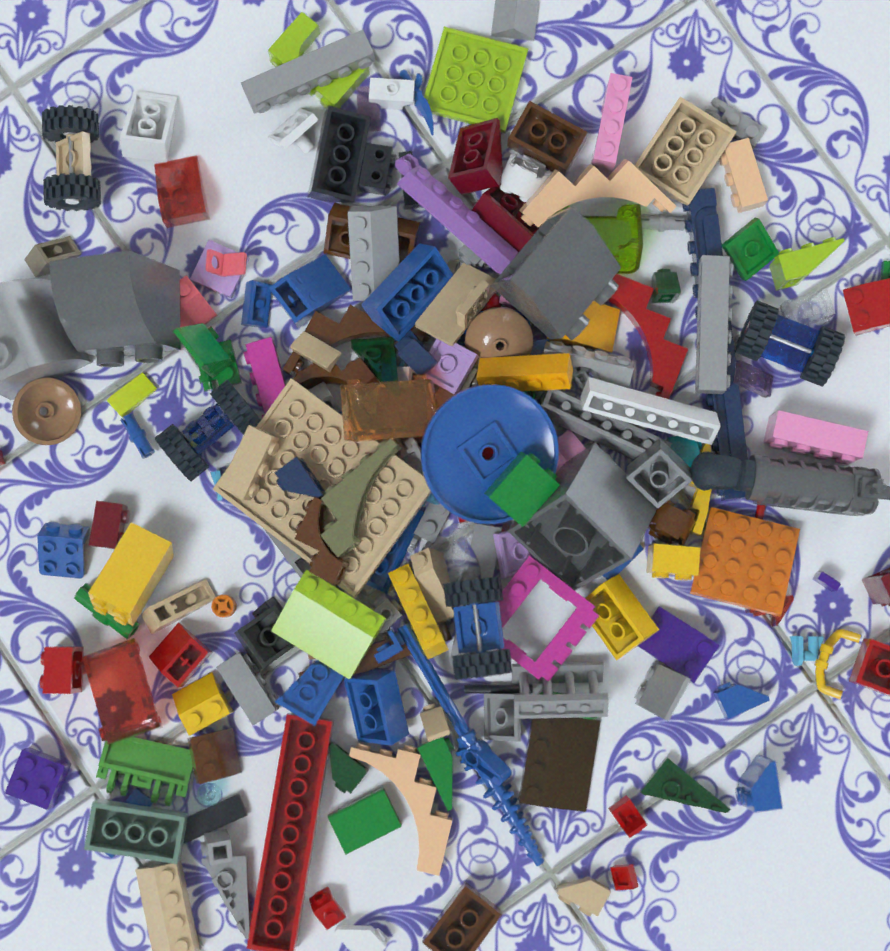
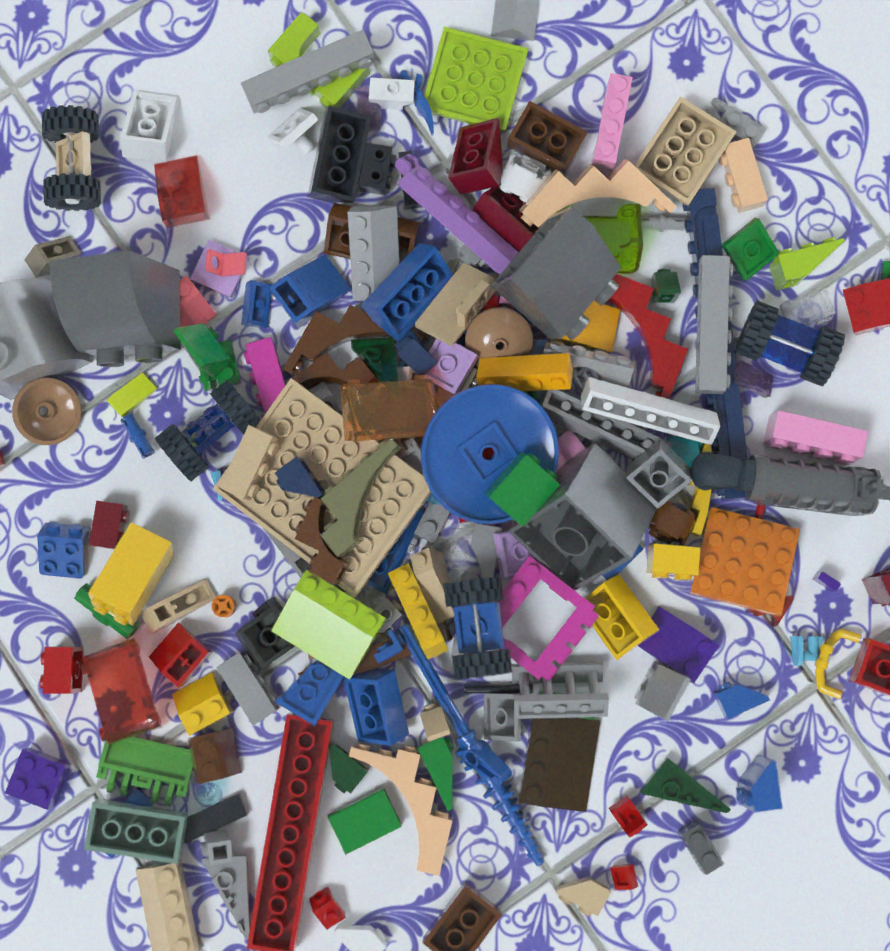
tan slope [290,331,342,372] -> none
none -> dark grey brick [678,820,724,875]

